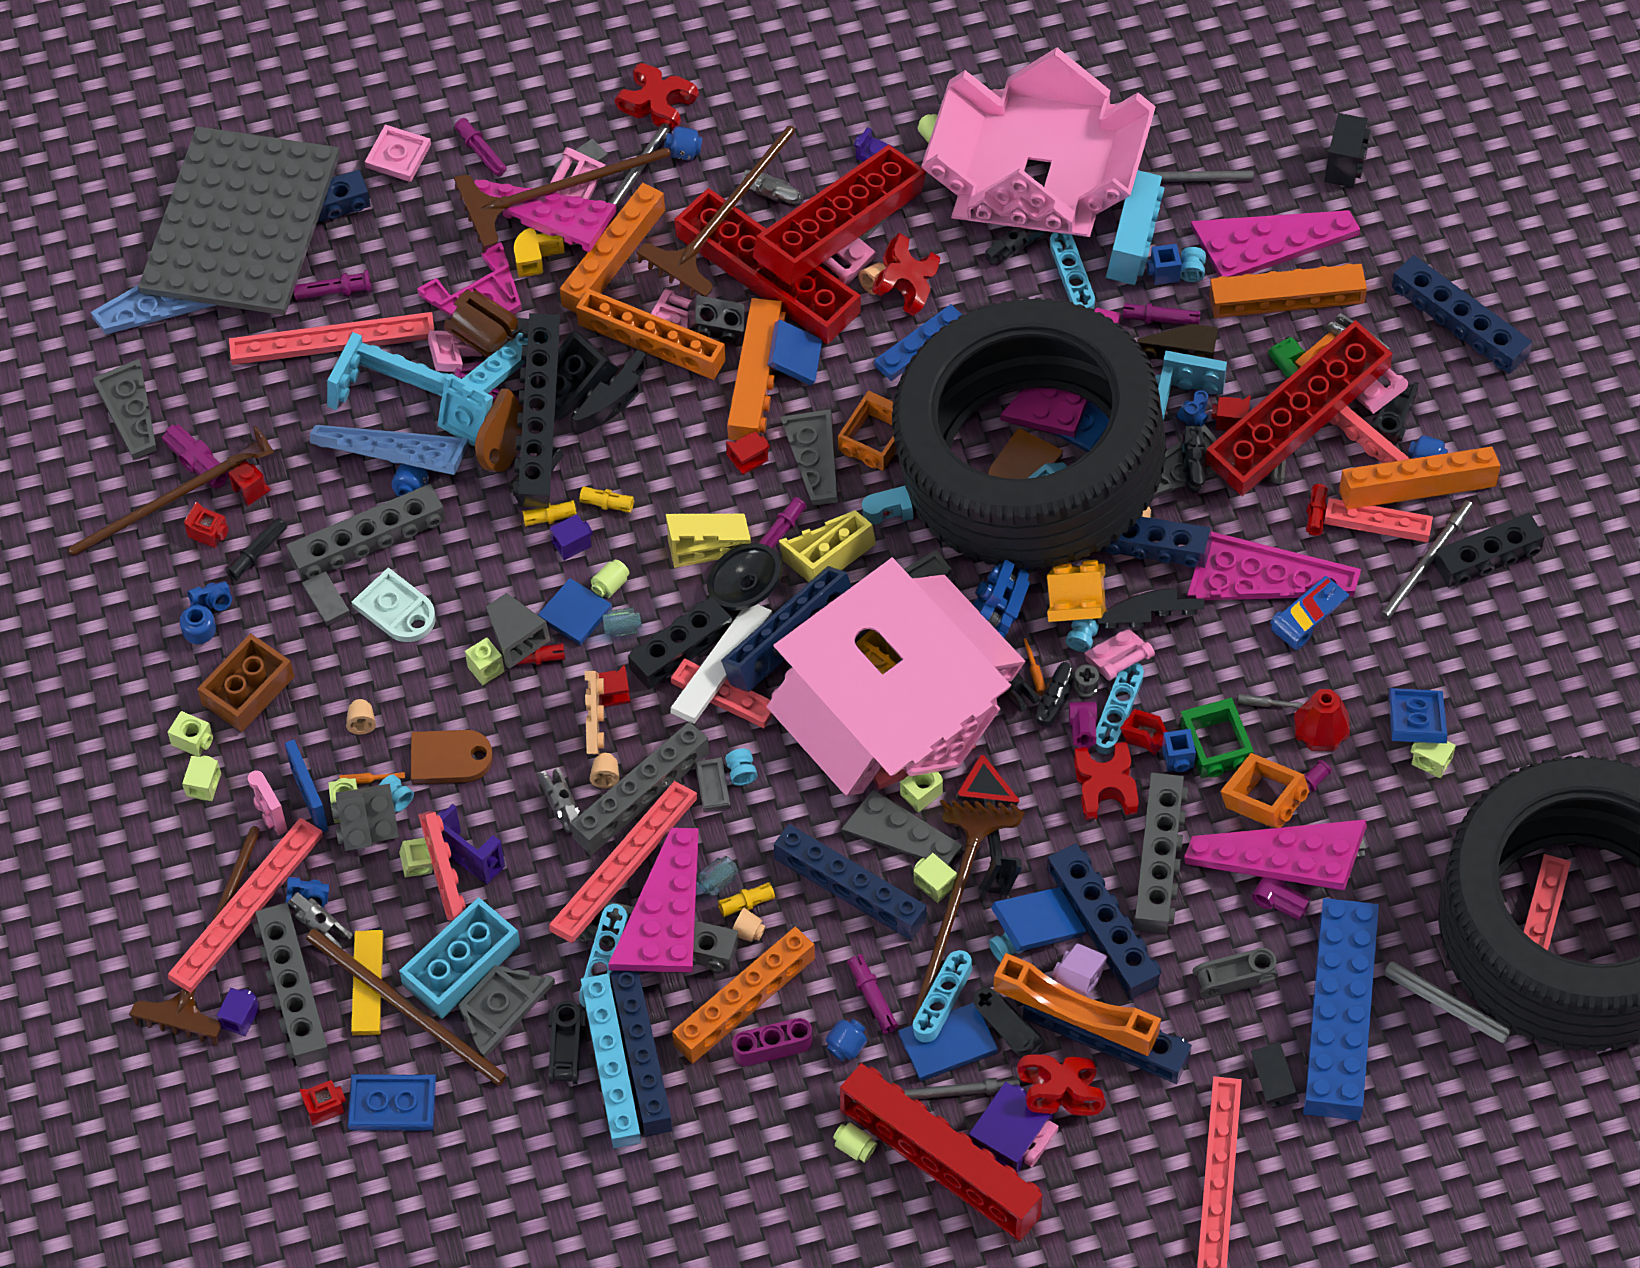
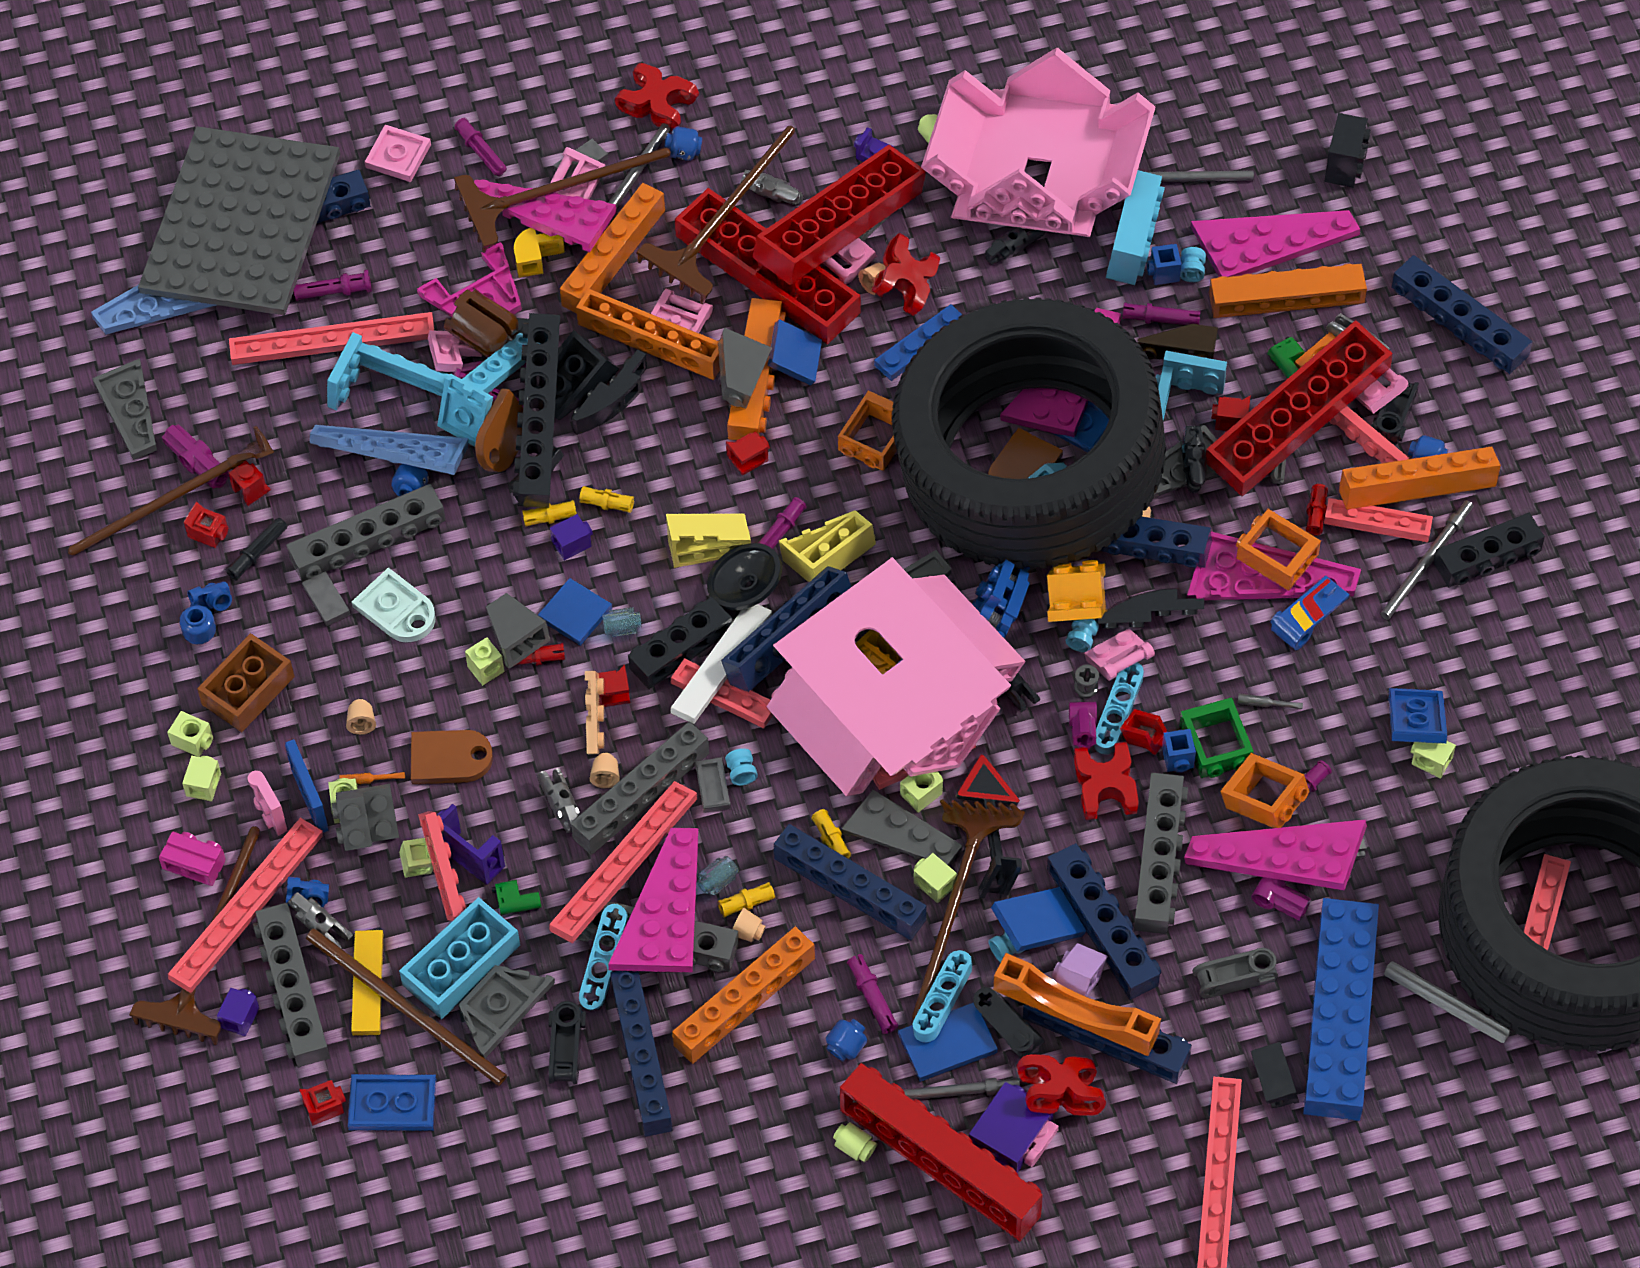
medium azure wheel [379,774,414,812] -> none
medium azure brick [581,974,641,1149] -> none
yellowish green brick [591,559,629,598] -> none
black brick [687,295,745,342] -> none
magenta beam [732,1018,812,1066] -> none
dark grey wing [780,409,839,506] -> none
medium azure leg [862,486,913,525] -> none
orange piece [1024,638,1046,695] -> none
black hinge [1035,661,1075,727] -> none
medium azure beam [1050,232,1095,309] -> none
blue plate [1177,390,1208,427] -> none
red cone [1294,689,1350,751] -> none
none -> dark pink brick [159,832,225,886]
none -> green piece [491,880,542,915]
none -> dark grey slope [718,328,772,409]
none -> yellow pin [811,809,851,859]
none -> orange window [1236,509,1321,591]

